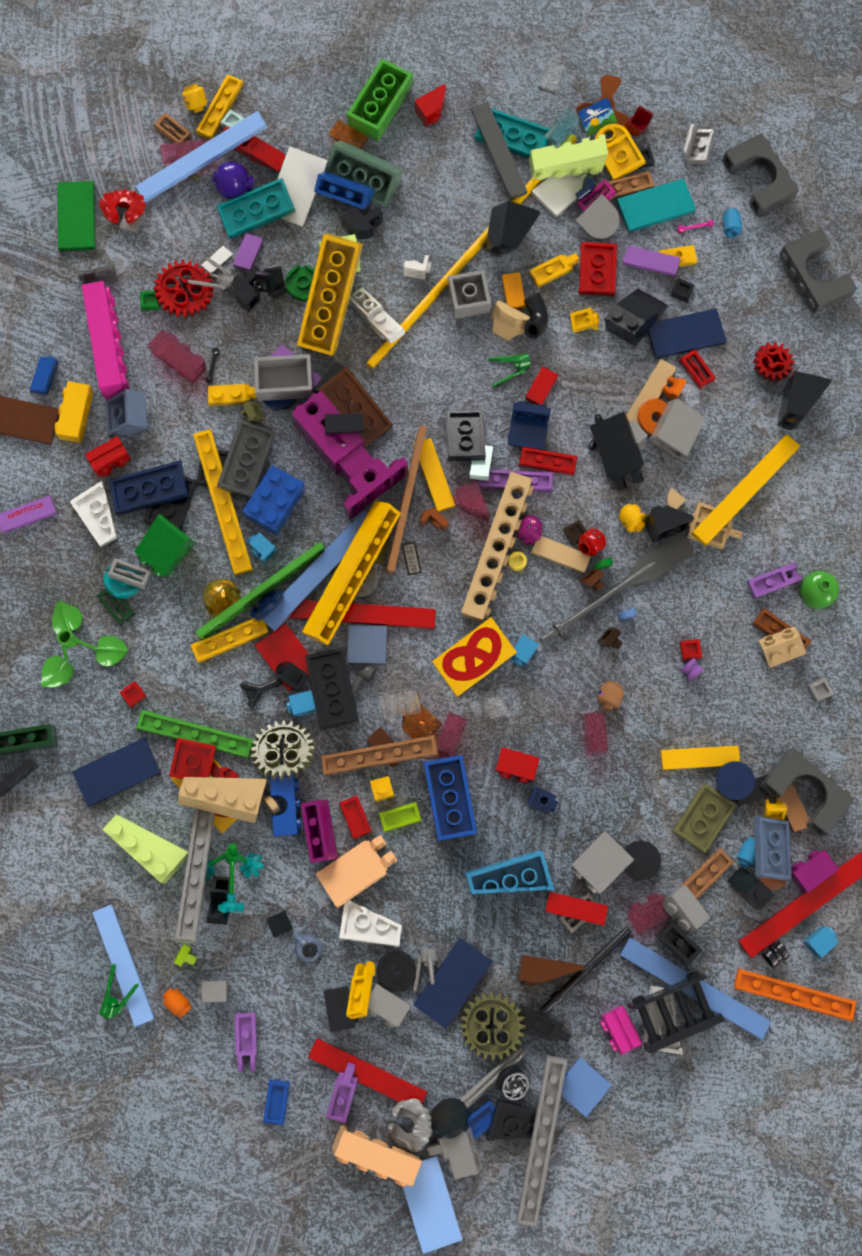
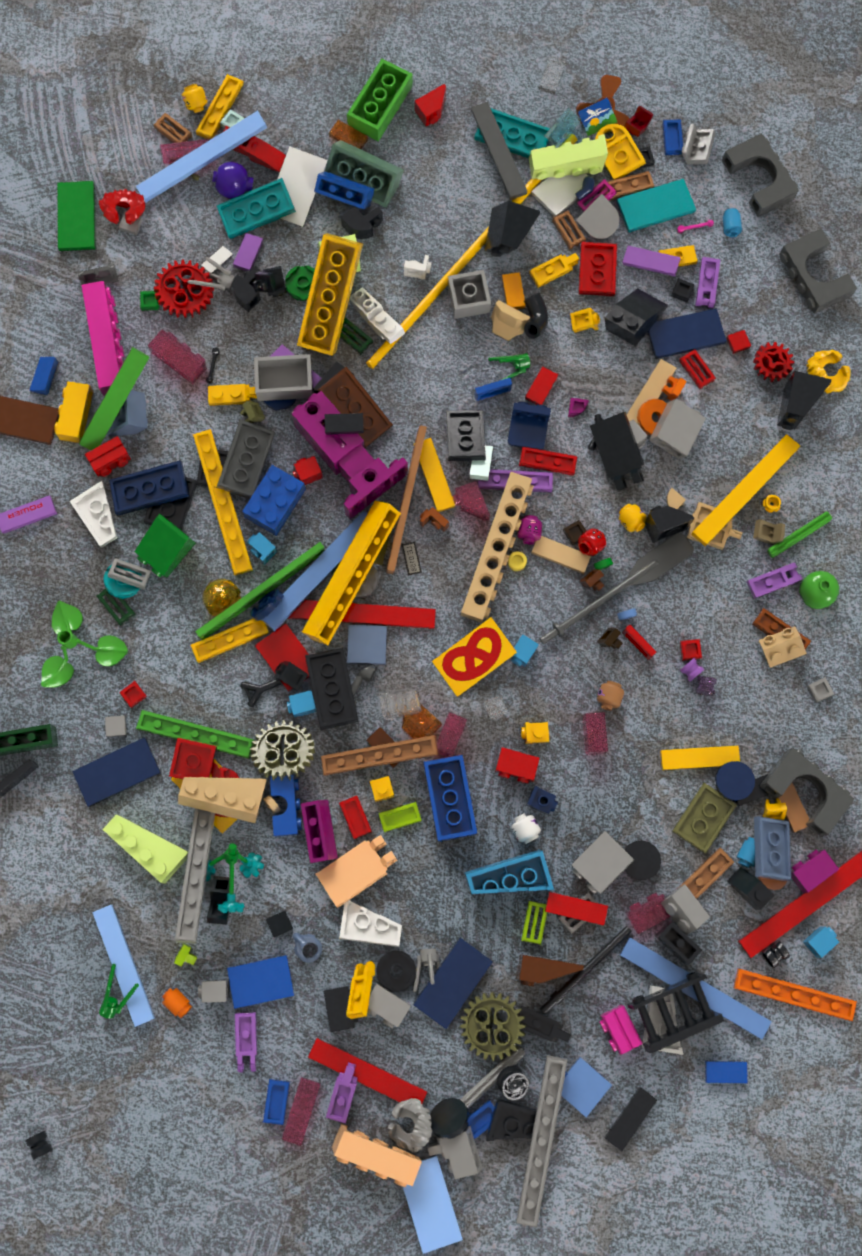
none -> black wheel [25,1130,53,1160]
none -> bright green tile [79,347,149,450]
none -> light grey tile [105,715,127,737]
none -> blue tile [227,955,295,1009]
none -> clear pink tile [282,1077,321,1146]
none -> red brick [292,456,323,485]
none -> dark green tile [340,317,373,355]
none -> blue tile [474,378,512,401]
none -> white head [511,813,541,844]
none -> yellow bracket [521,722,549,744]
none -> lime tile [521,901,547,945]
none -> medium nougat tile [552,211,586,250]
none -> magenta tile [568,398,589,417]
none -> black tile [604,1086,657,1152]
none -> red tile [622,624,656,660]
none -> blue tile [662,120,683,155]
none -> medium lavender plate [695,257,720,309]
none -> clear purple wheel [696,676,717,696]
none -> blue tile [705,1061,748,1083]
none -> red tile [726,330,751,354]
none -> dark tan bracket [753,519,785,545]
none -> yellow plate [763,495,781,513]
none -> bright green axle [767,512,832,558]
none -> yellow piece [807,349,851,394]

